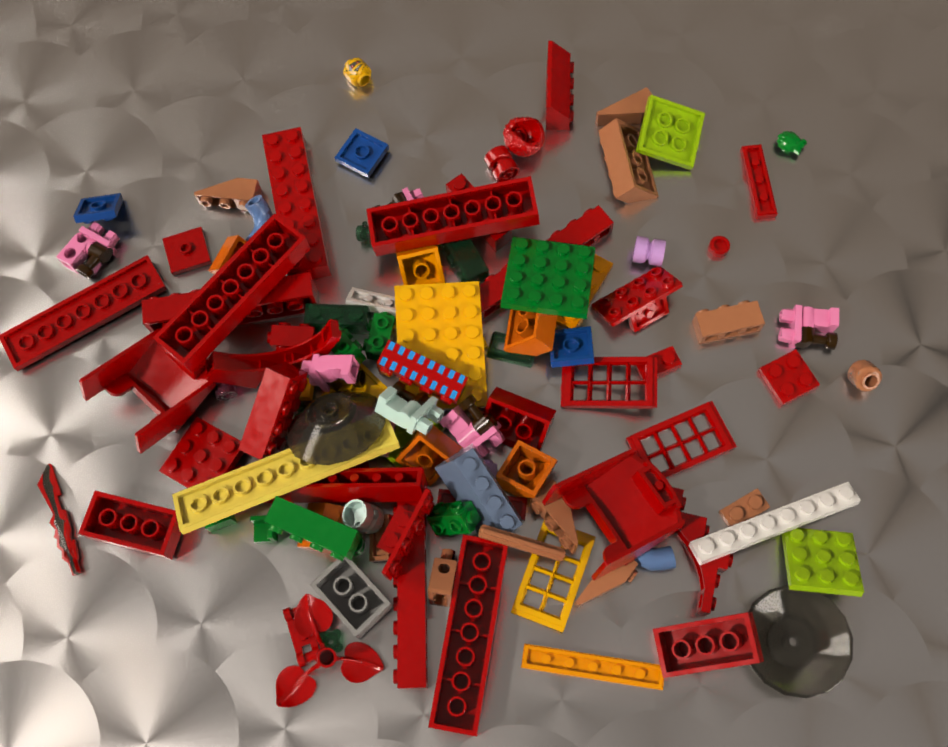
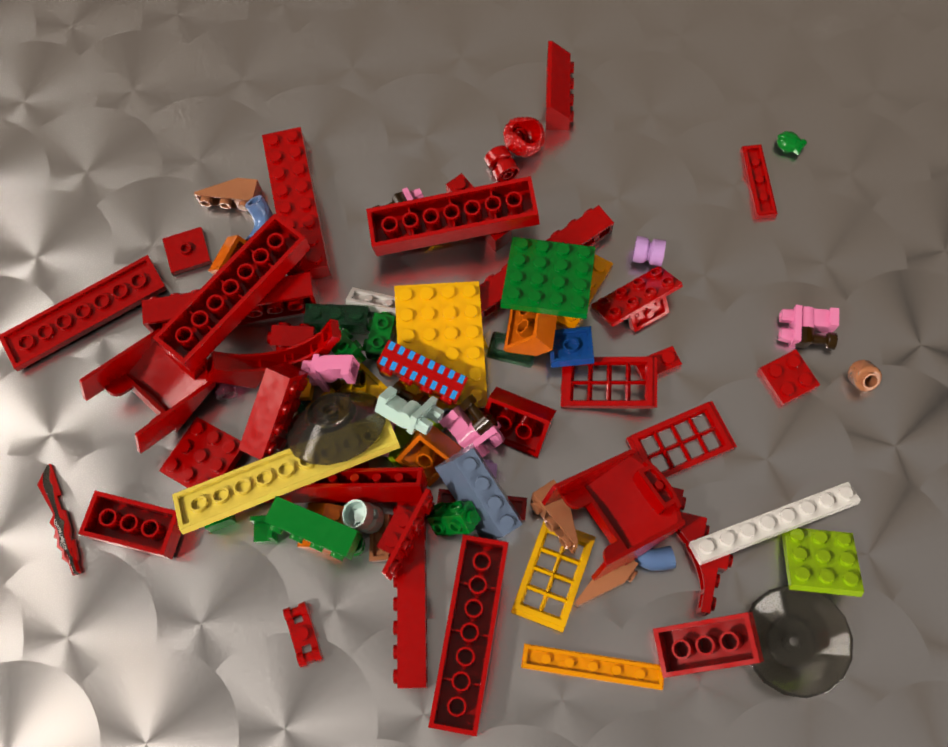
bright pink hips [56,221,120,279] -> none
blue plate [73,193,123,224] -> none
red plant [276,594,384,707] -> none
light grey brick [310,558,393,639] -> none
clear green plate [320,629,343,652] -> none
blue plate [334,128,389,178] -> none
yellow head [343,58,371,87] -> none
clear green plate [356,221,371,245] -> none
light orange slope [396,246,445,285] -> none
nougat torso [428,549,458,607] -> none
clear green brick [438,238,489,283] -> none
nougat axle [479,524,566,562] -> none
orange slope [496,440,558,498] -> none
nougat slope [595,87,652,126] -> none
nougat slope [598,118,659,203] -> none
lime plate [636,95,705,170] -> none
nougat brick [692,300,765,344] -> none
red tile [708,236,730,257] -> none
nougat plate [719,488,770,527] -> none

